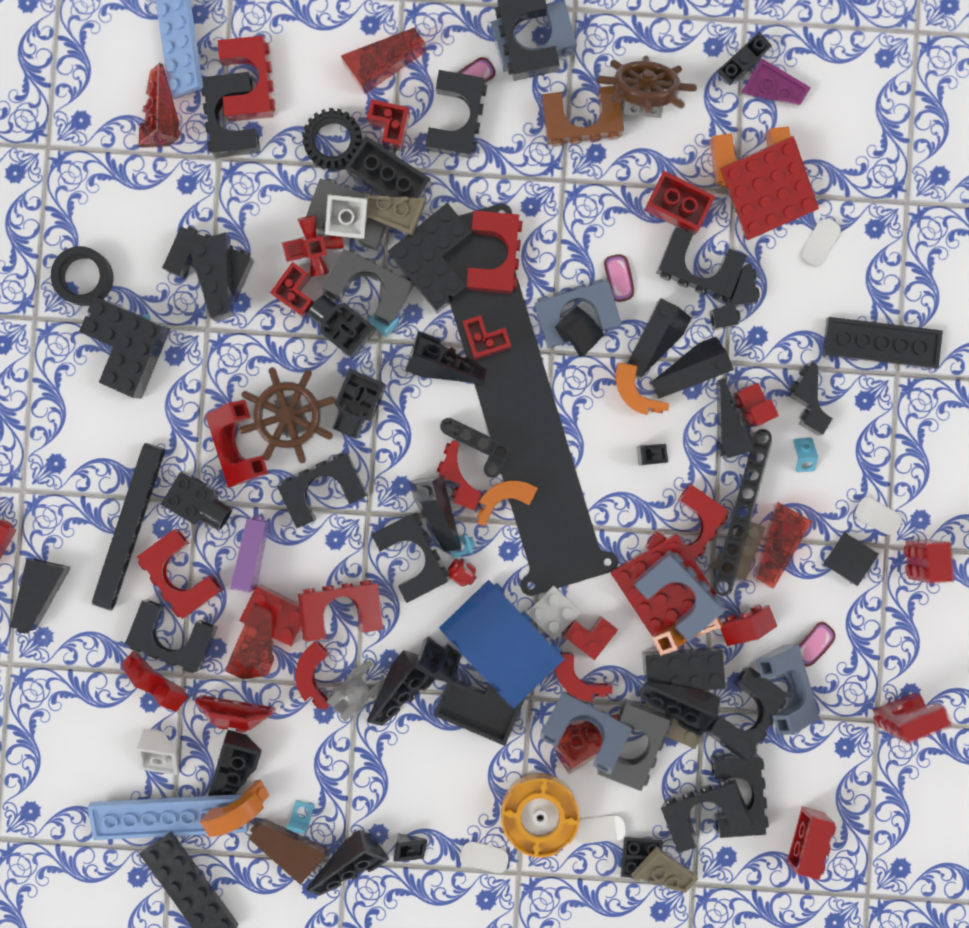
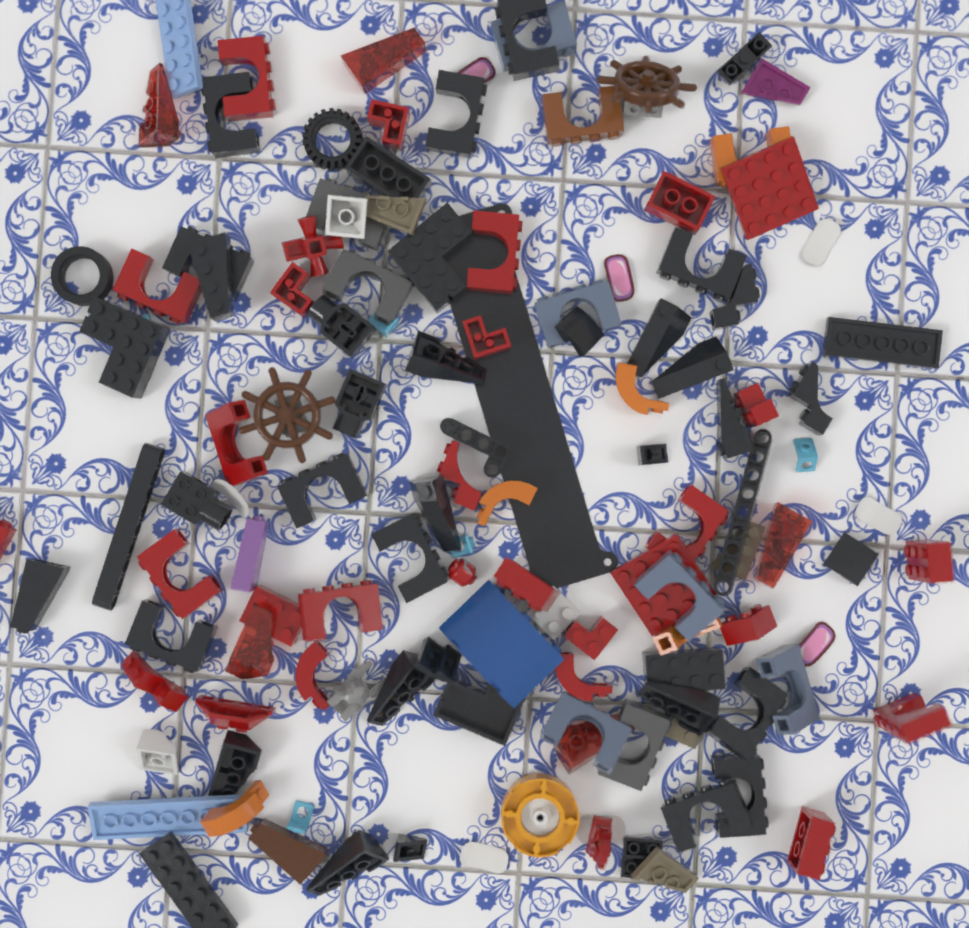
none -> red arch [112,248,202,325]
none -> white sticker [212,479,249,518]
none -> red brick [493,557,560,612]
none -> red piece [585,815,612,870]

